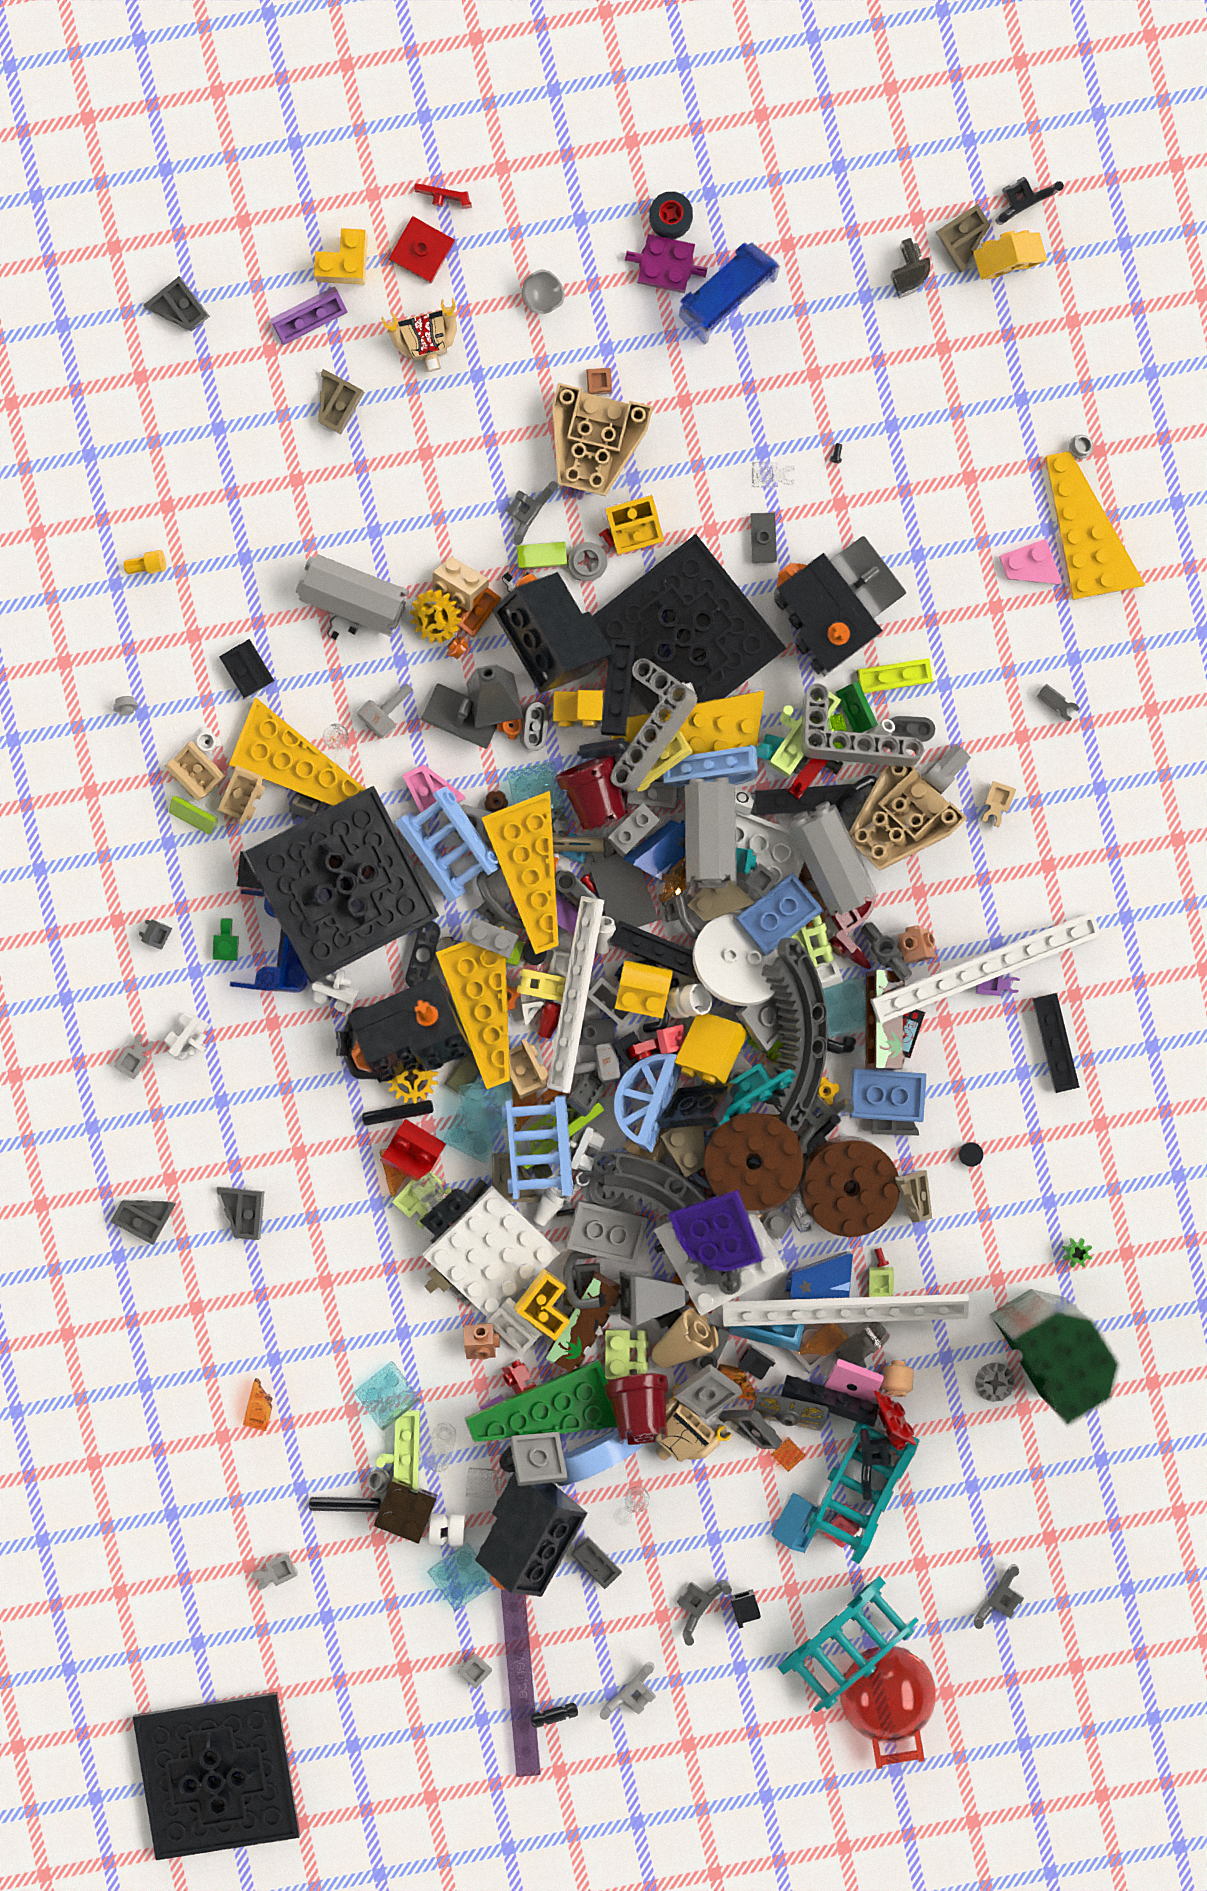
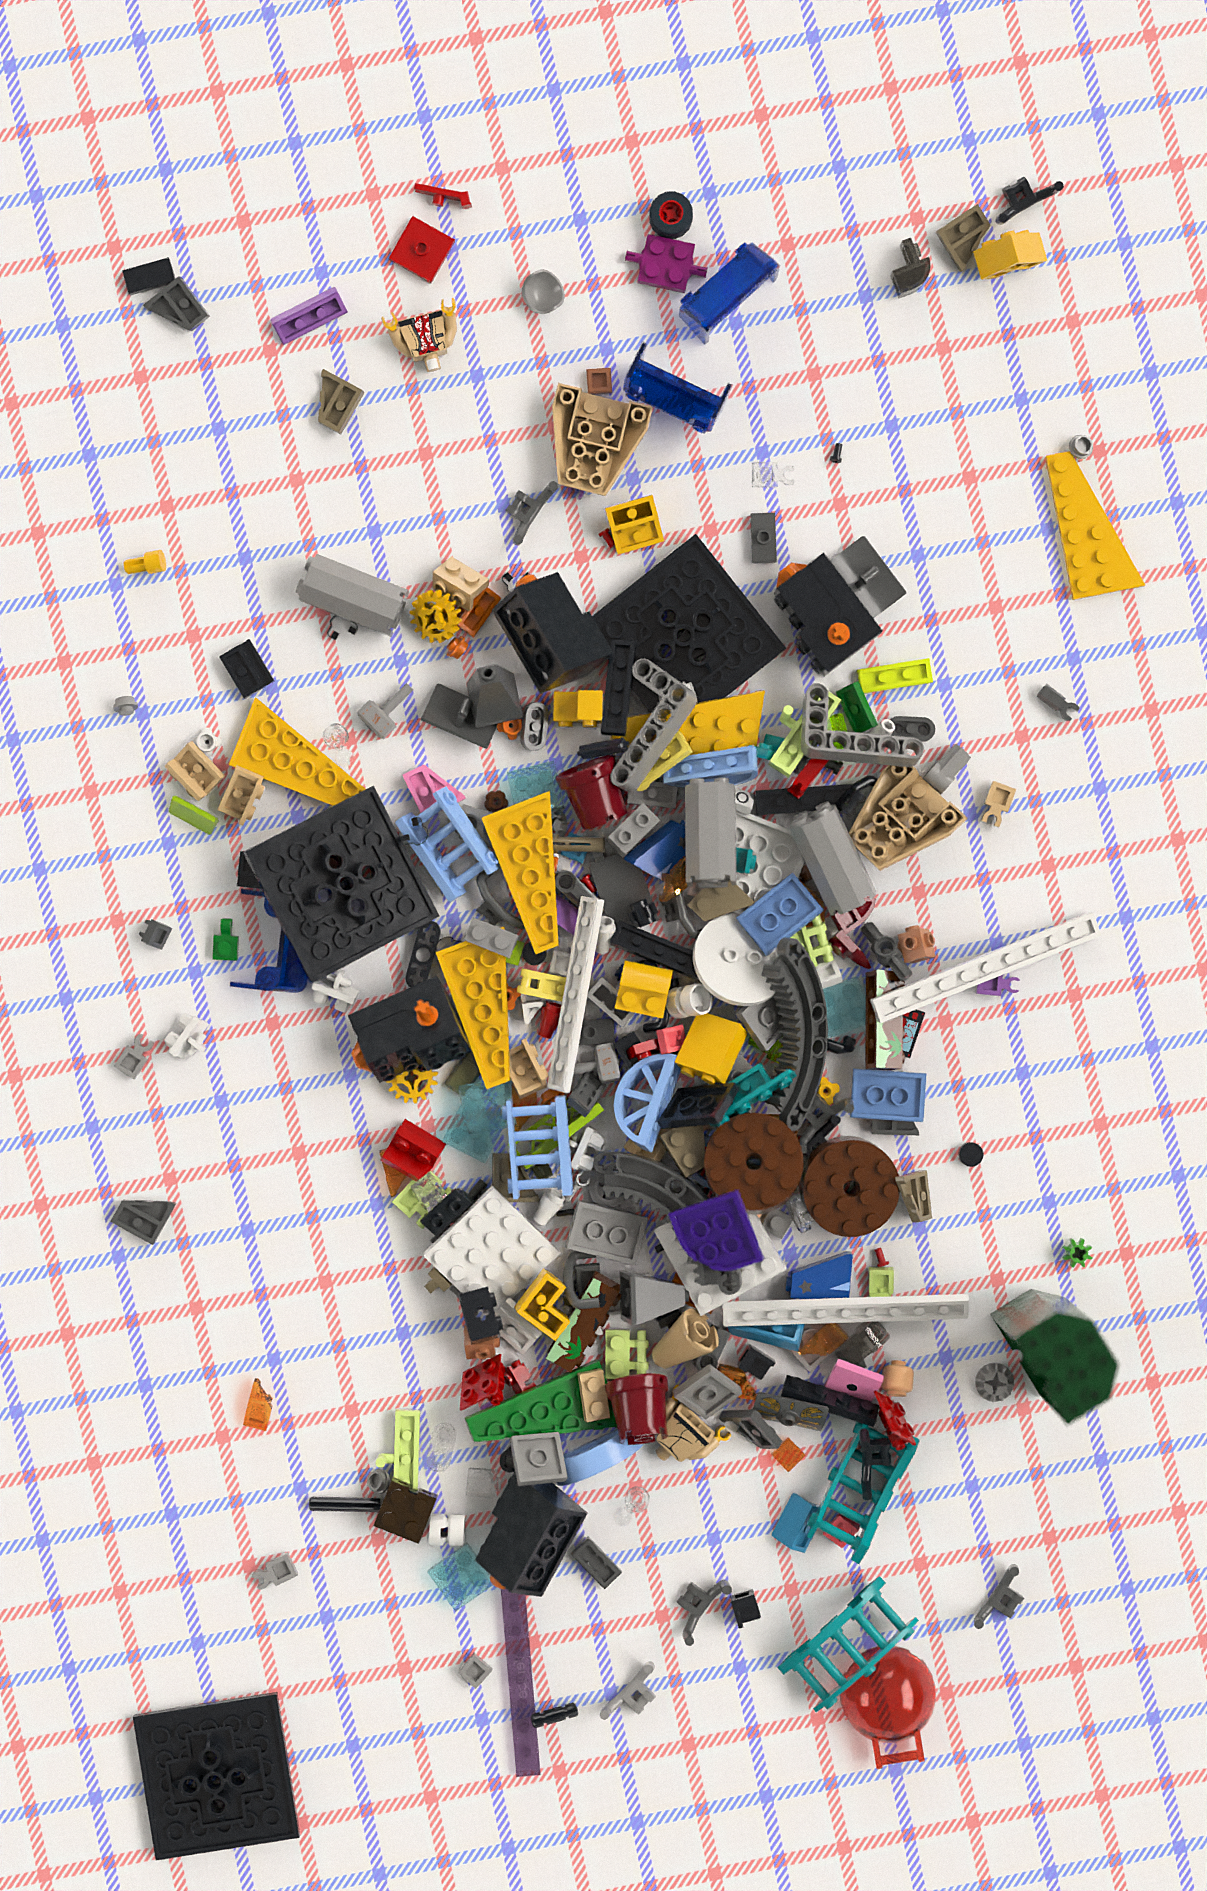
dark grey wing [217,1186,265,1240] -> none
dark grey tile [289,793,320,821] -> none
yellow brick [314,228,368,285] -> none
black piece [336,1007,377,1080] -> none
clear light blue plate [354,1361,421,1431] -> none
black axle [362,1100,434,1126] -> none
lime slope [517,542,567,570] -> none
light grey gear [568,542,607,581] -> none
dark grey tile [744,863,779,898] -> none
bright pink wing [999,539,1062,585] -> none
black plate [1032,993,1080,1093] -> none
none -> black tile [122,257,176,296]
none -> black piece [401,817,428,846]
none -> black brick [459,1287,503,1345]
none -> red hinge [460,1354,505,1411]
none -> tan plate [577,1368,610,1422]
none -> clear blue windscreen [623,342,732,433]
none -> black gear [628,898,659,928]

